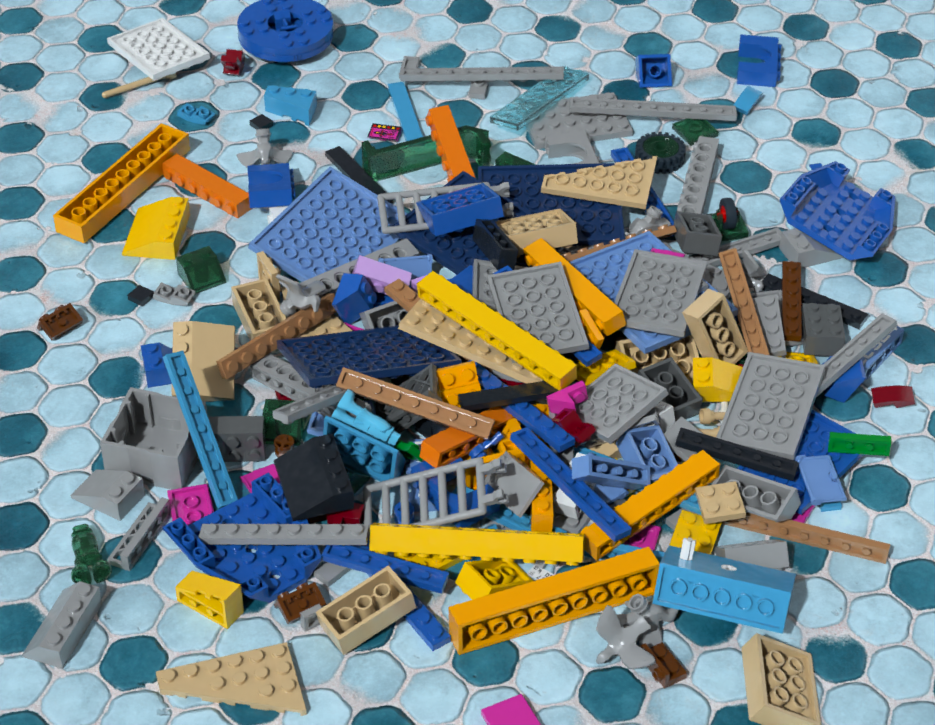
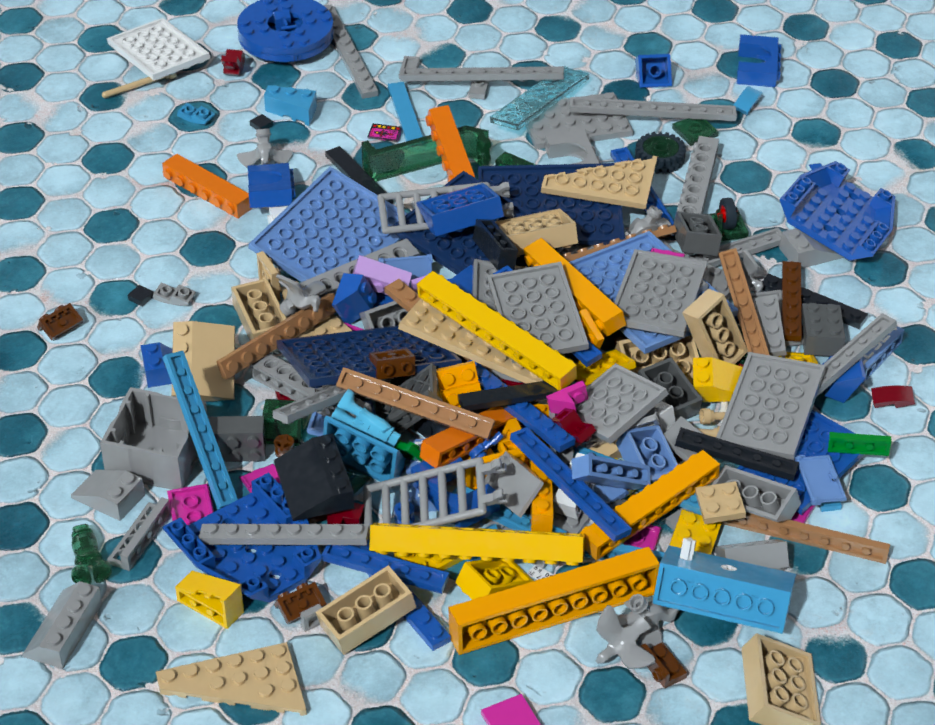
light orange brick [53,123,190,243] -> none
yellow slope [122,197,190,260] -> none
clear green slope [176,246,226,294] -> none
light grey tile [313,562,351,587] -> none
none -> light grey plate [323,4,378,99]
none -> reddish brown bracket [370,348,415,379]

